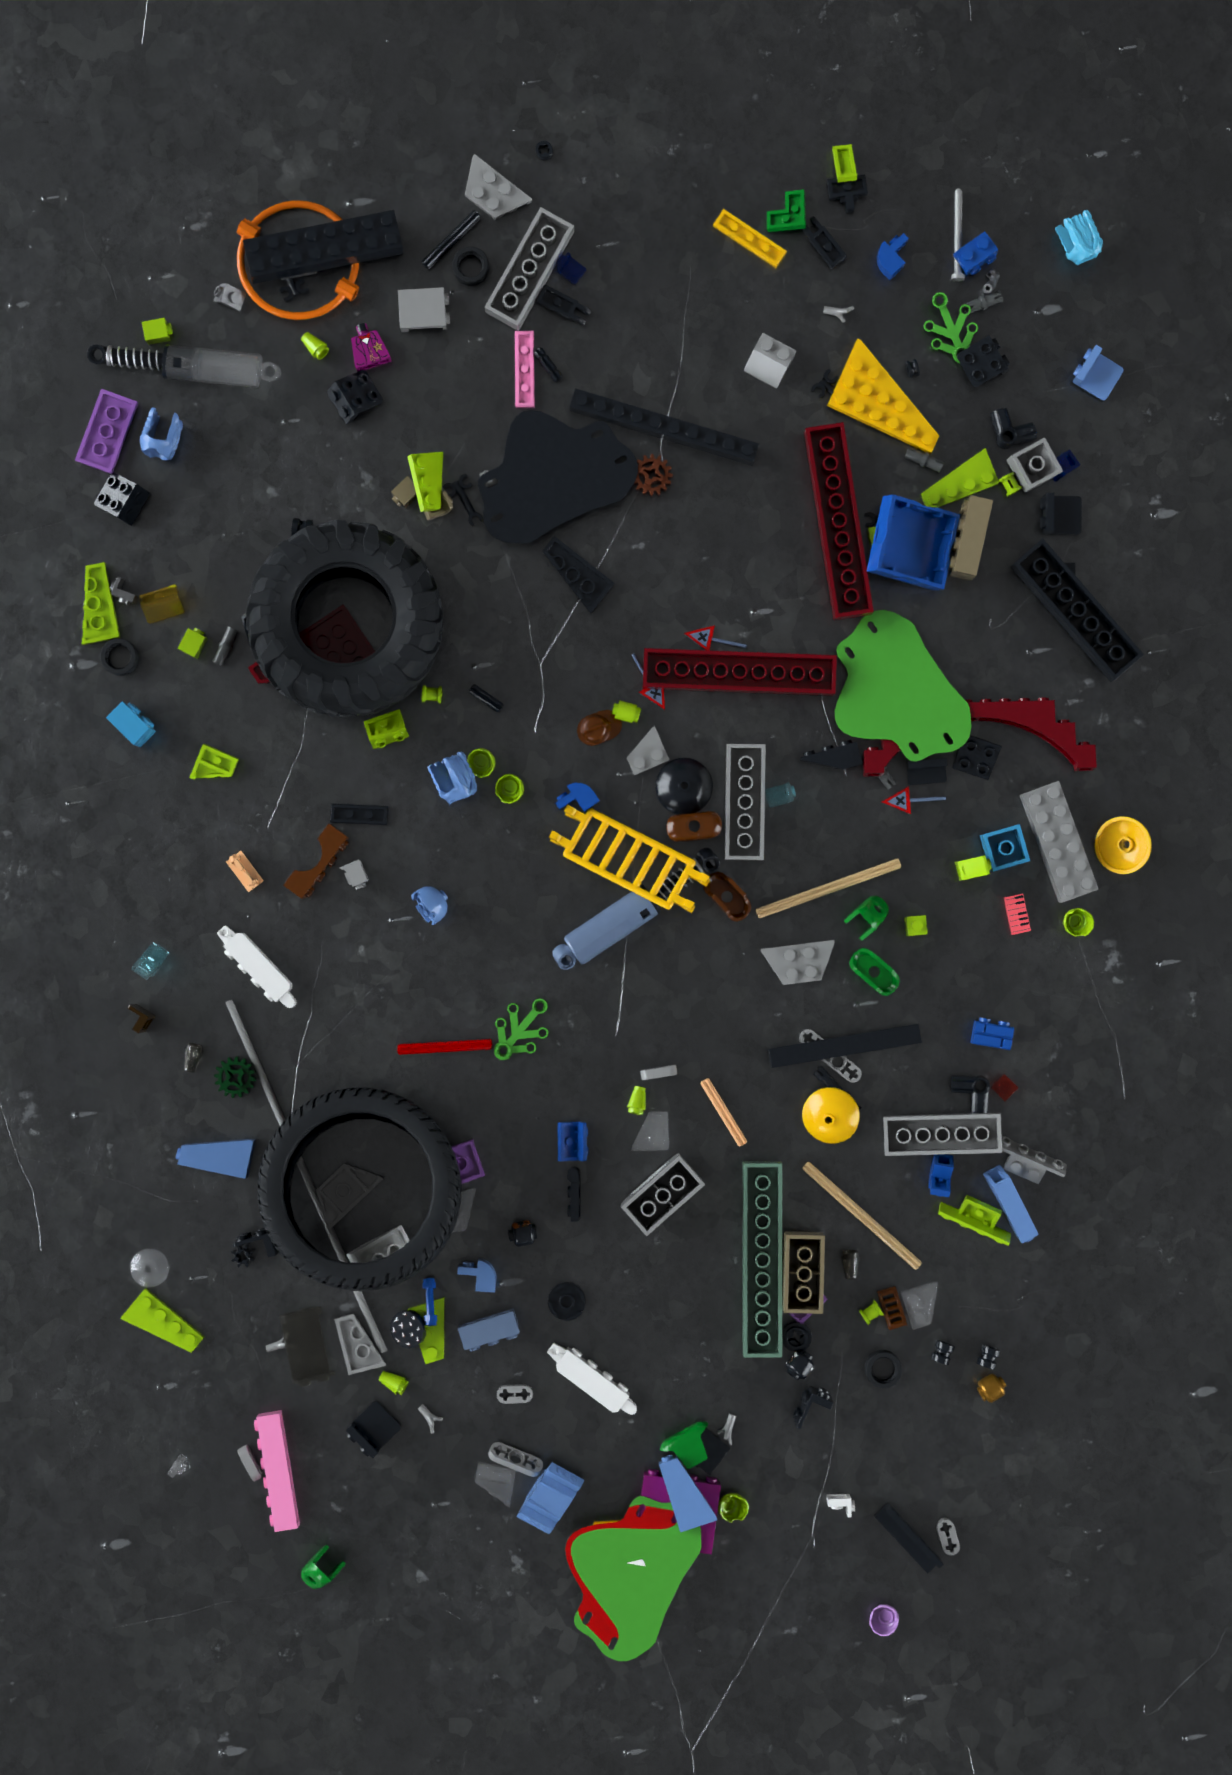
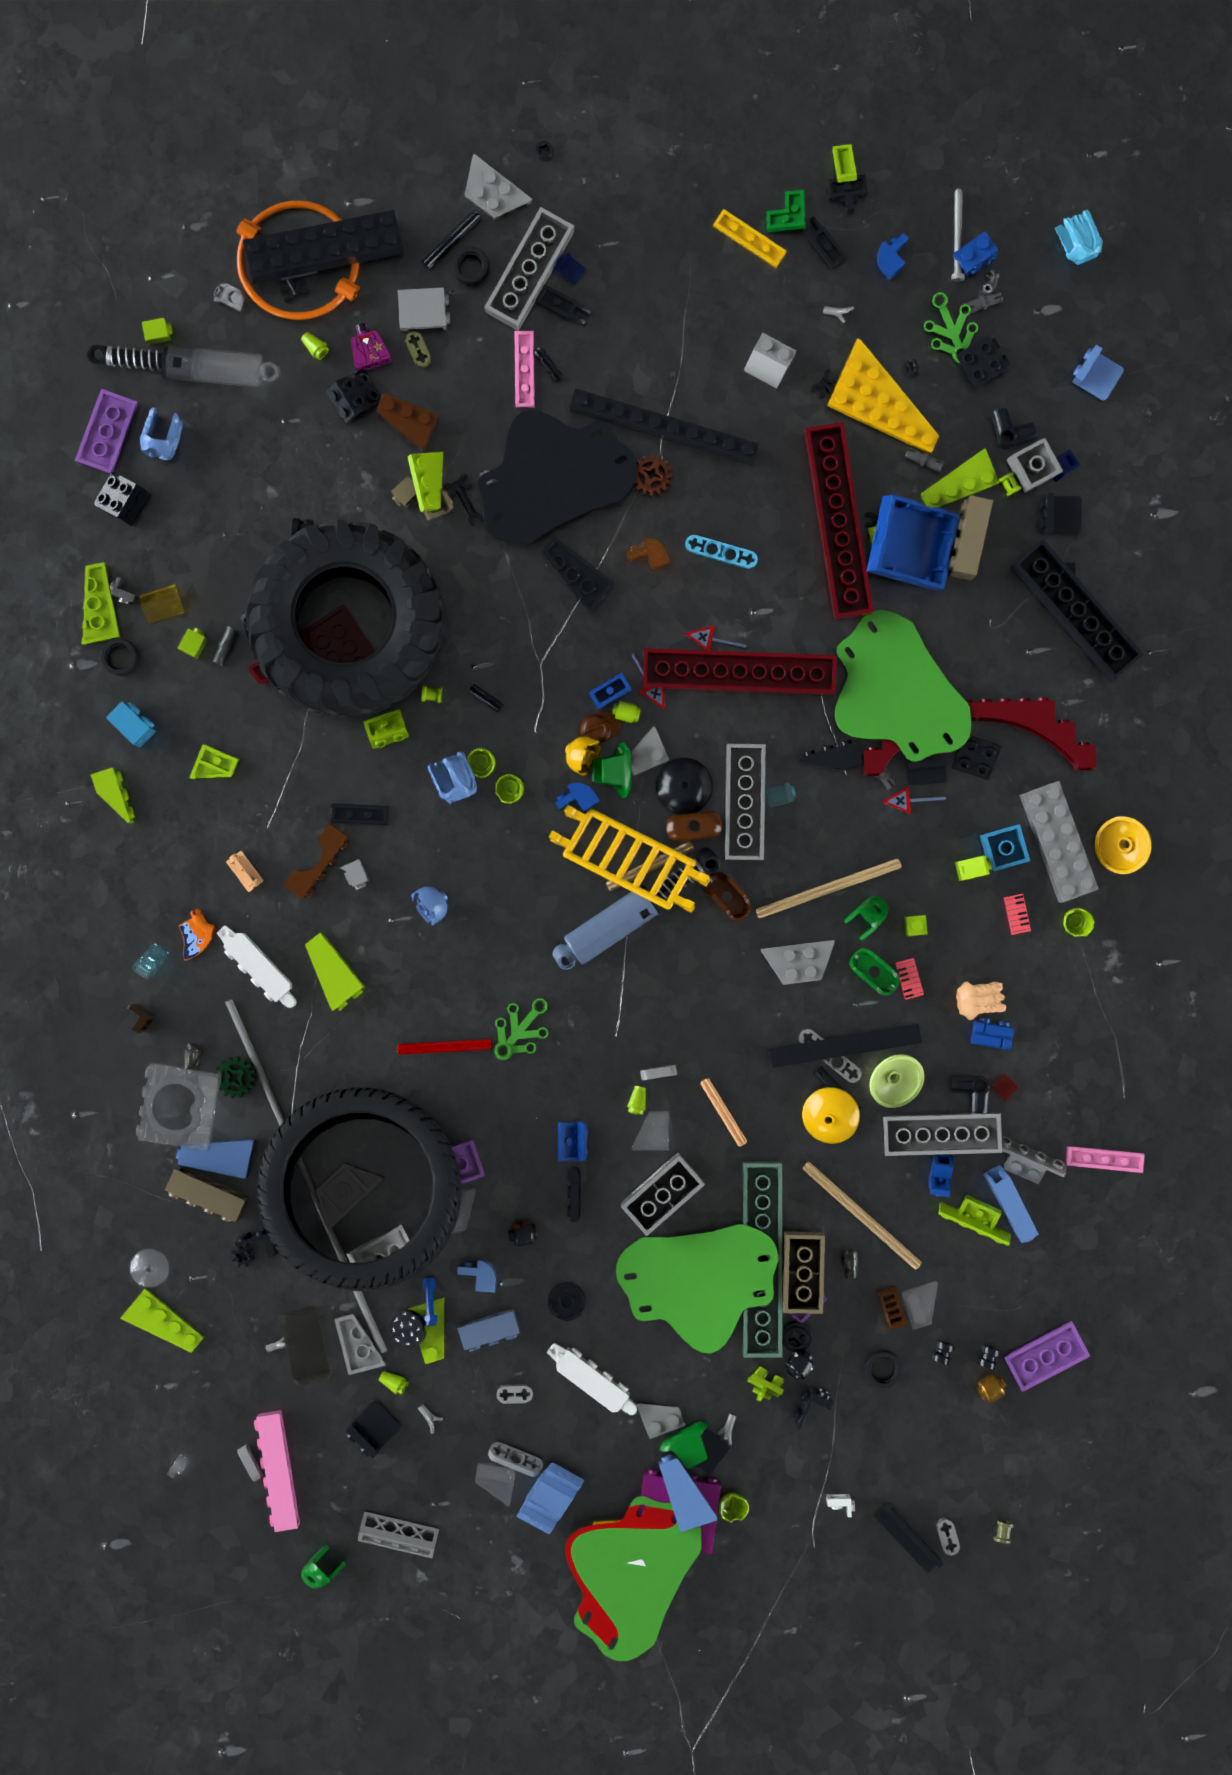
lime bush [859,1300,884,1325] -> none
lavender hair [869,1604,899,1636] -> none
none -> lime slope [91,767,135,824]
none -> clear hose [136,1063,222,1151]
none -> dark tan brick [165,1166,250,1223]
none -> orange arm [179,909,216,960]
none -> lime slope [305,933,365,1011]
none -> light grey fence [358,1512,439,1558]
none -> reddish brown wedge [376,393,438,453]
none -> olive beam [405,332,431,368]
none -> yellow cylinder [565,736,601,776]
none -> blue brick [589,672,631,710]
none -> green piece [592,743,632,798]
none -> tan axle [606,841,694,891]
none -> bright green piece [616,1224,778,1354]
none -> clear orange brick [626,538,670,571]
none -> light grey wing [636,1402,685,1439]
none -> medium azure beam [685,535,758,569]
none -> lime hips [747,1367,784,1402]
none -> yellowish green dish [870,1054,924,1108]
none -> coral tile [895,958,924,1000]
none -> light nougat piece [956,981,1006,1020]
none -> olive bush [994,1520,1014,1544]
none -> medium lavender plate [1003,1321,1090,1392]
none -> bright pink tile [1066,1146,1145,1173]

